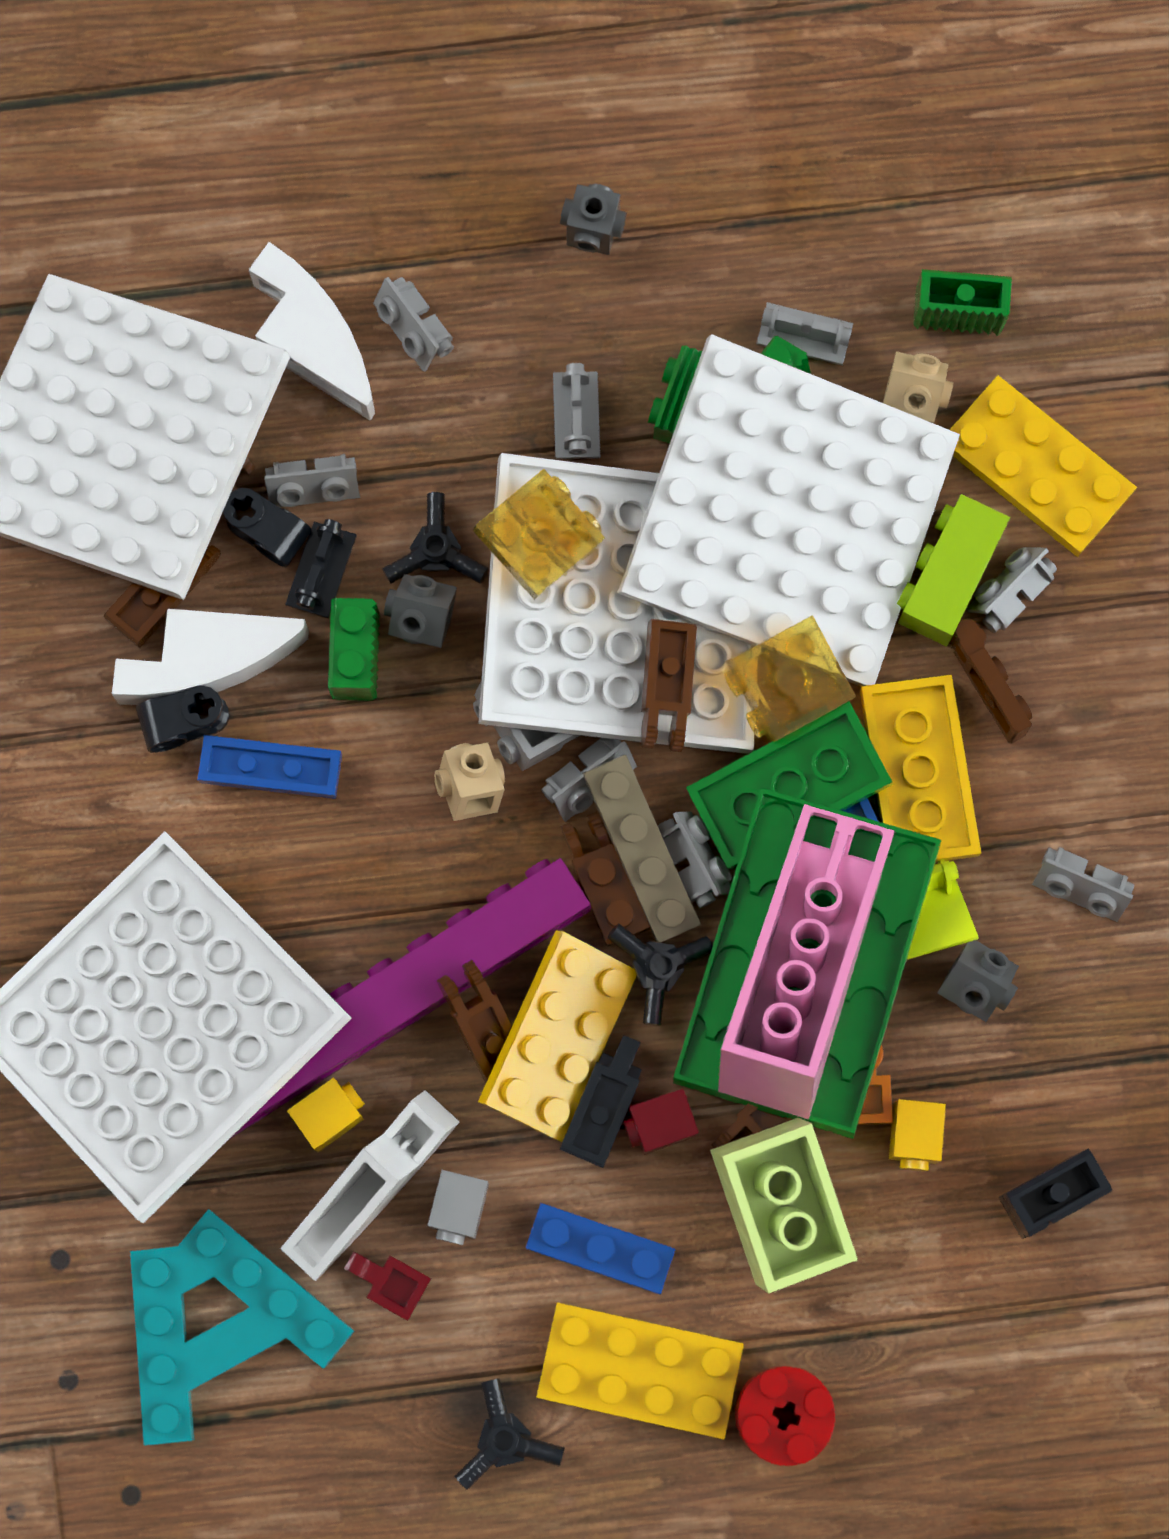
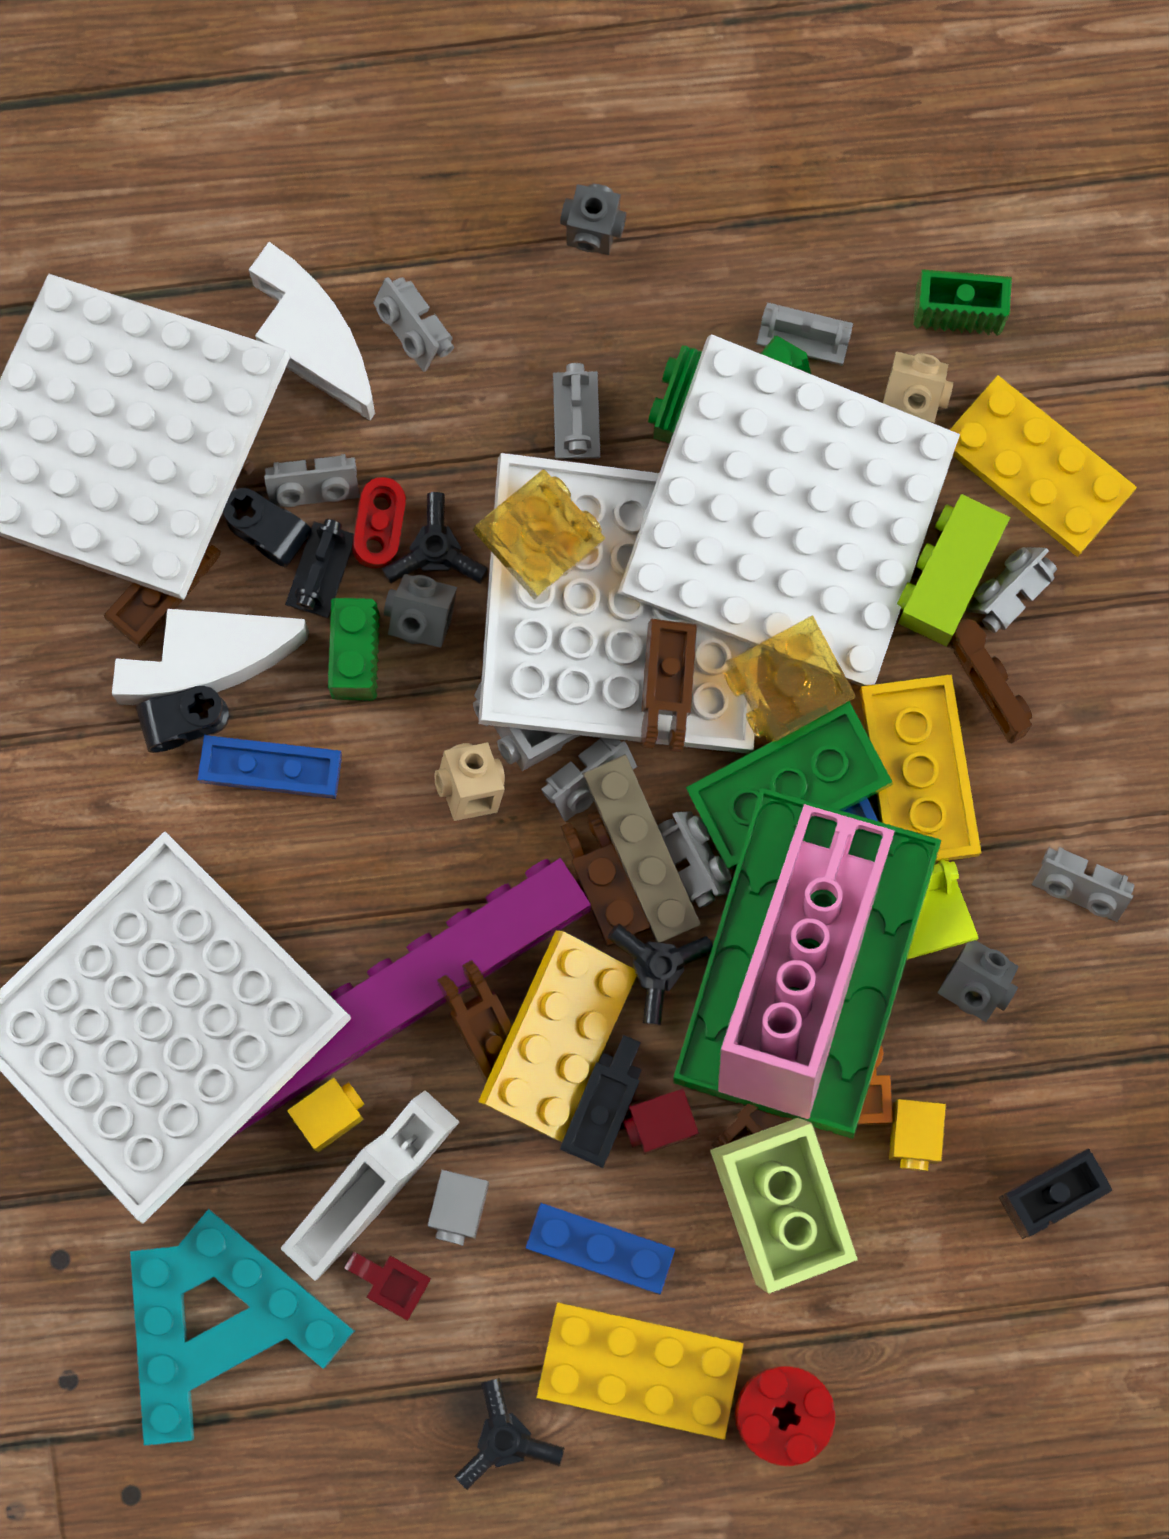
none -> red plate [352,477,406,569]

